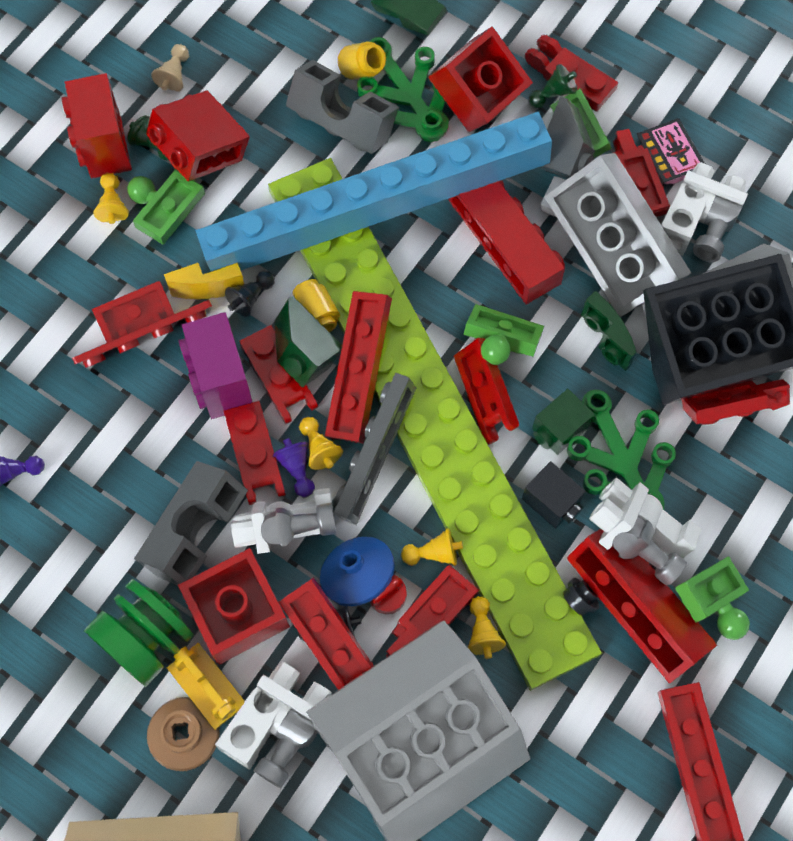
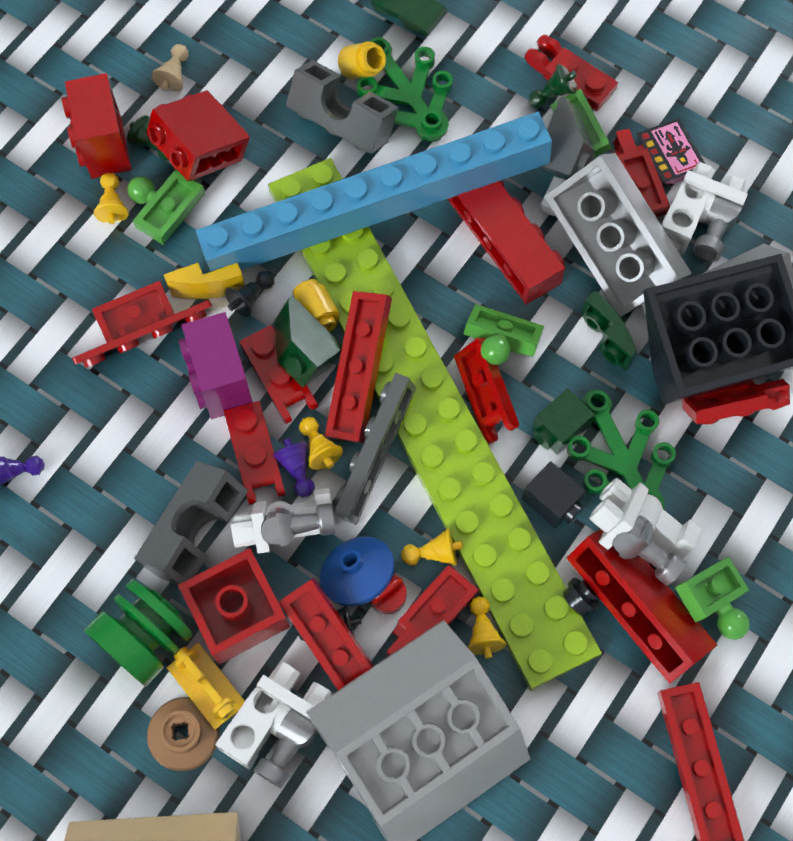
red brick [428,26,533,132] -> none

